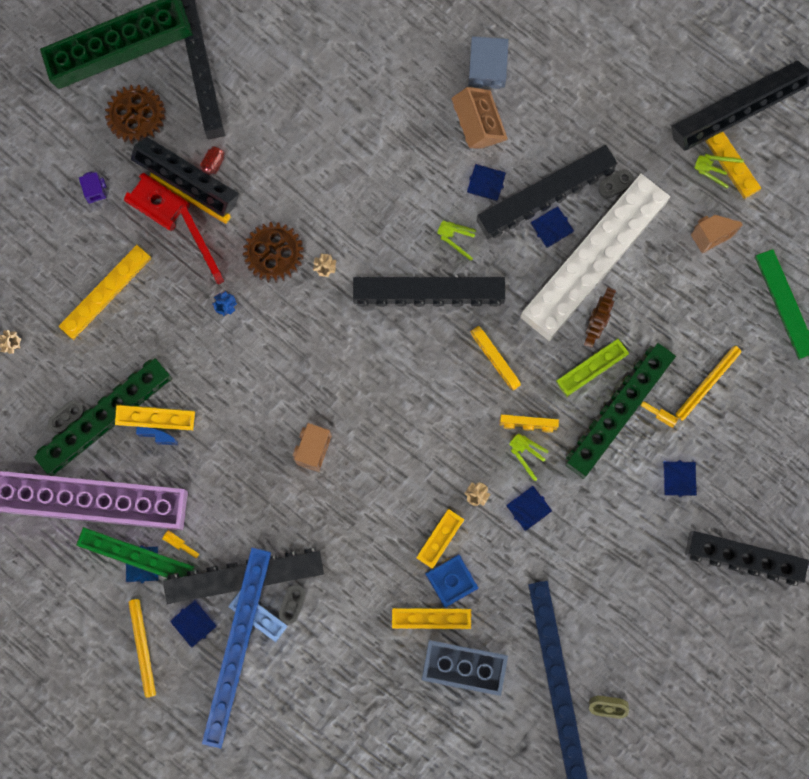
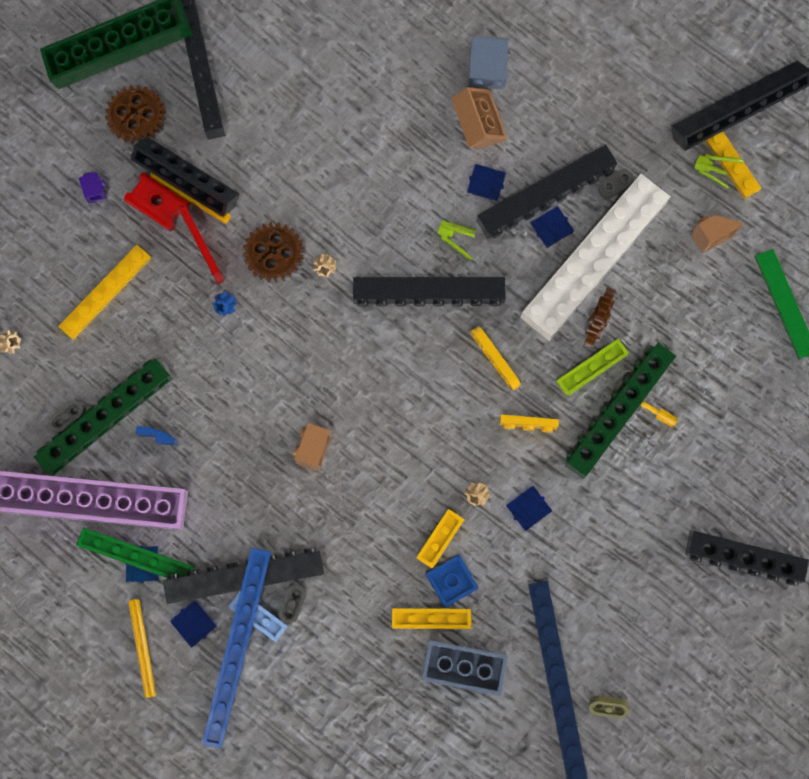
yellow plate [114,405,195,431] -> none
yellow axle [162,530,199,558] -> none
clear red brick [200,146,225,175] -> none
lime plant [509,433,549,481] -> none
clear blue piece [663,460,697,498] -> none
yellow axle [675,346,742,421] -> none

